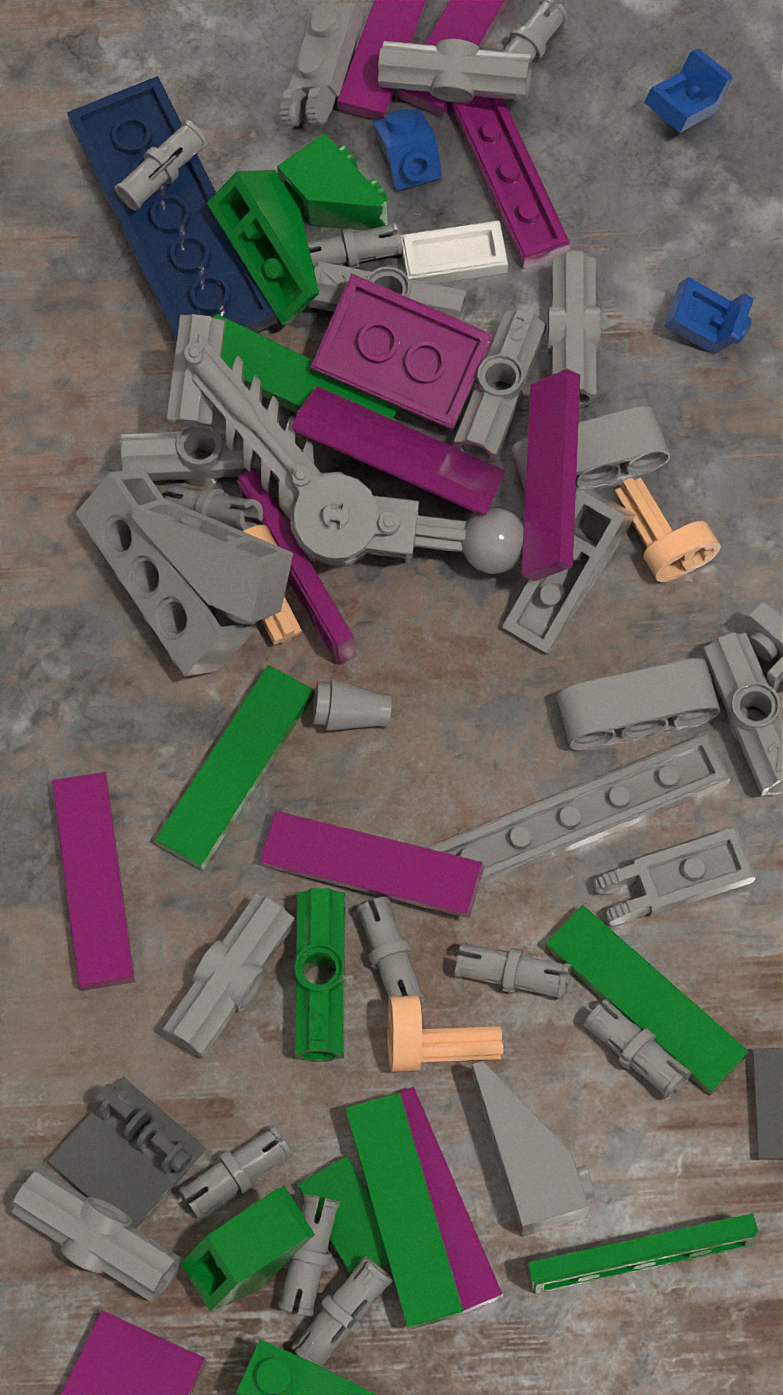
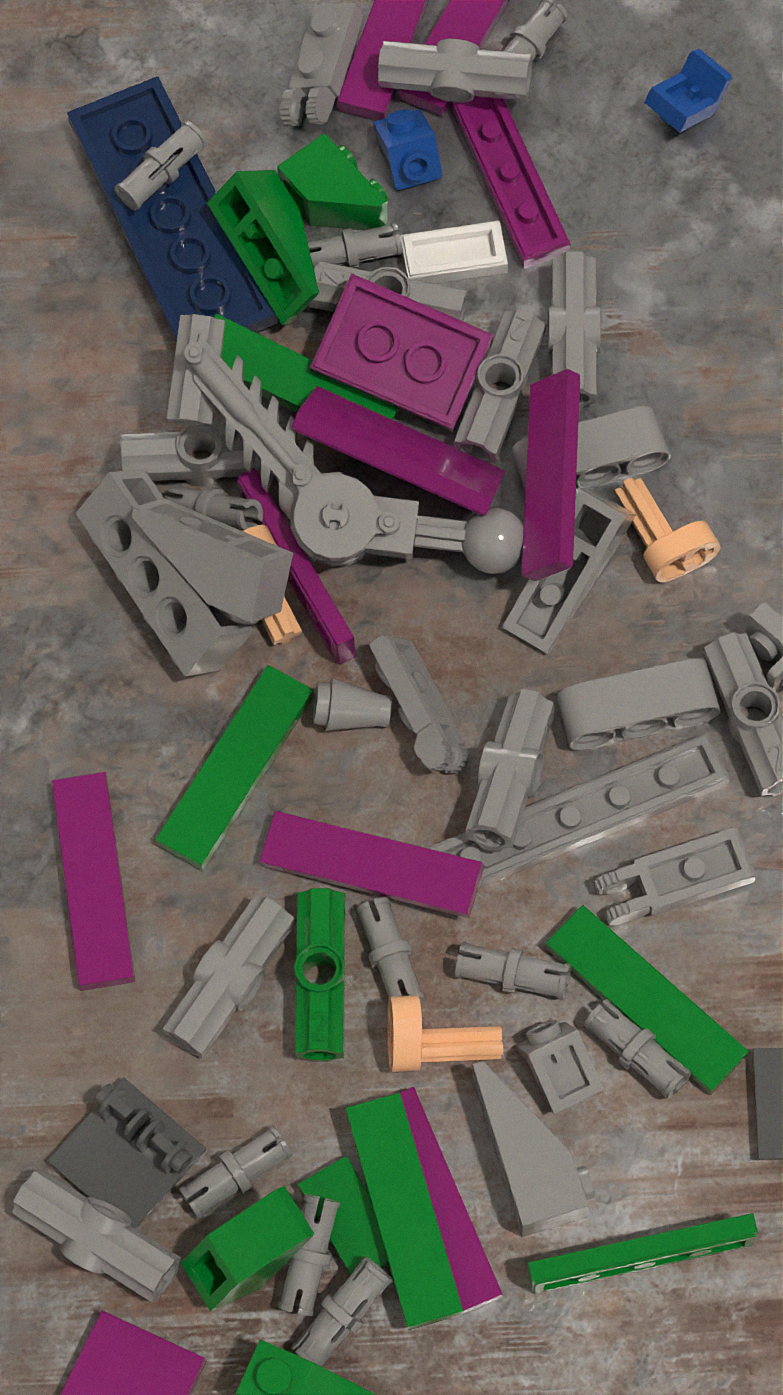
blue bracket [663,277,754,355] -> none
none -> light grey hinge [369,634,469,774]
none -> light grey piece [466,689,555,852]
none -> light grey bracket [516,1020,604,1115]

